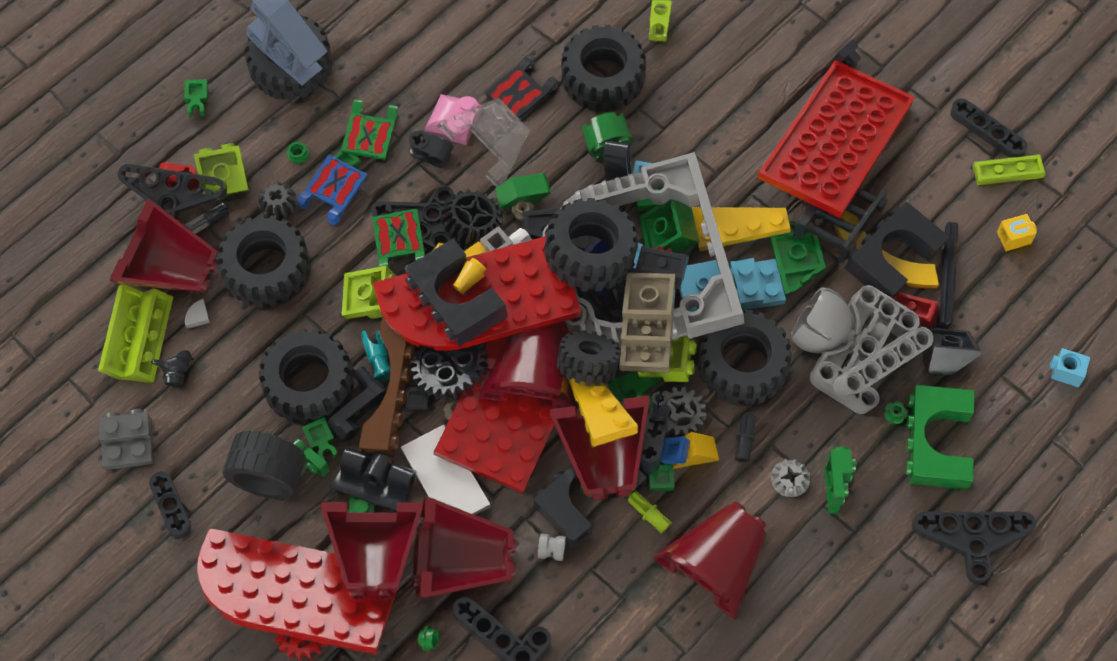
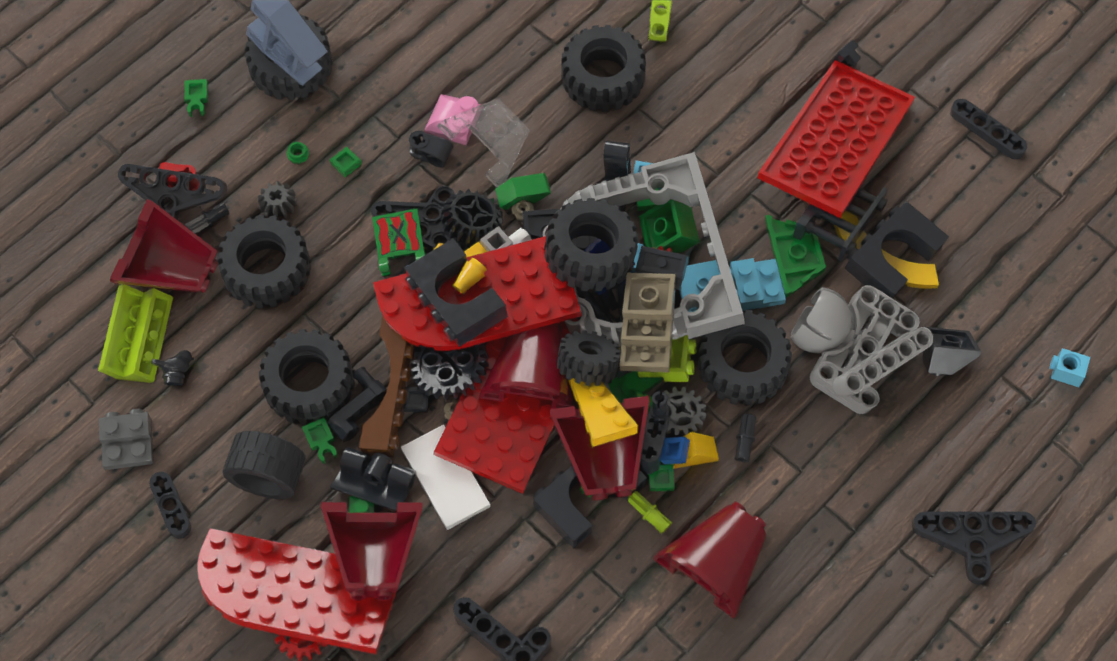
light grey tile [185,299,210,329] -> none
lime plate [194,143,249,196] -> none
green plate [293,439,330,478] -> none
flag [296,155,367,226] -> none
flag [341,99,398,160] -> none
lime plate [342,266,396,319] -> none
teal piece [361,330,391,382] -> none
dark red cone [413,497,517,598] -> none
green plate [418,625,439,651] -> none
flag [485,55,558,122] -> none
light grey wheel [538,533,566,561] -> none
green brick [581,112,633,162] -> none
yellow wing [692,207,791,251] -> none
light grey gear [771,459,810,497] -> none
green plate [824,446,856,514] -> none
green plate [884,401,908,424] -> none
red slope [885,292,939,327] -> none
green arch [905,385,974,490] -> none
black axle [939,222,959,328] -> none
lime tile [972,155,1046,185] -> none
yellow brick [997,214,1037,251] -> none

